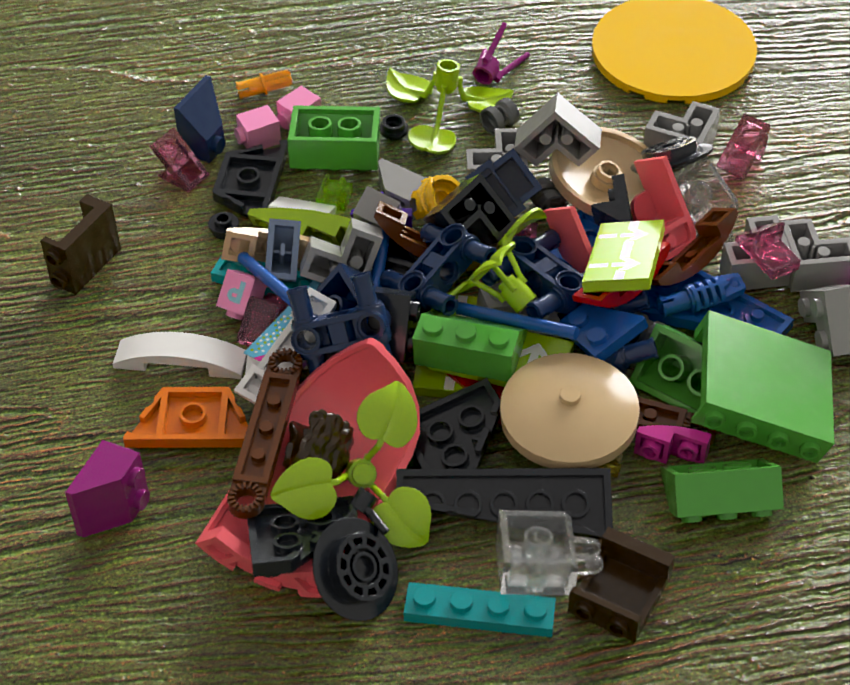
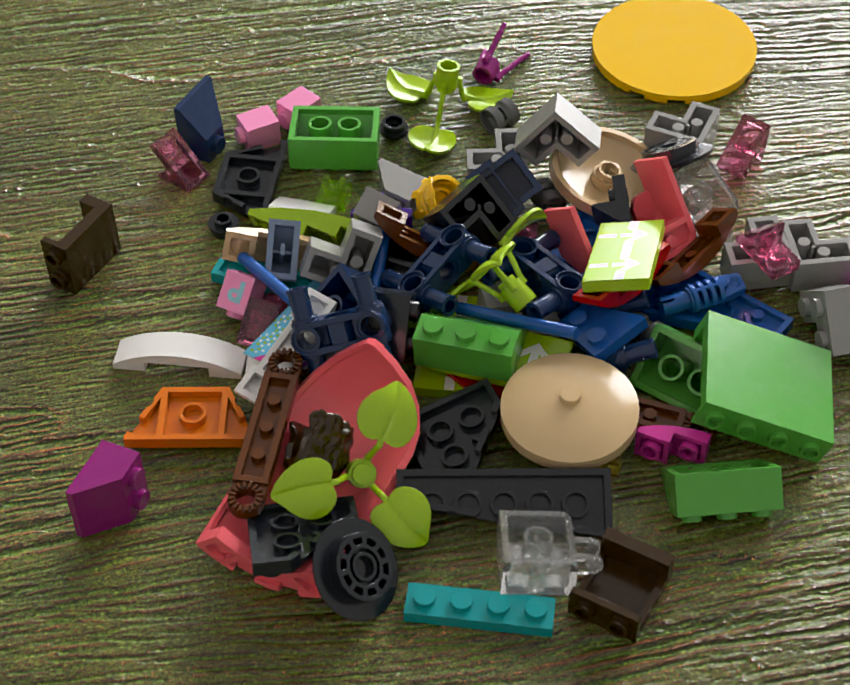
light orange axle [235,70,292,100] -> none
black hand [351,487,389,535] -> none

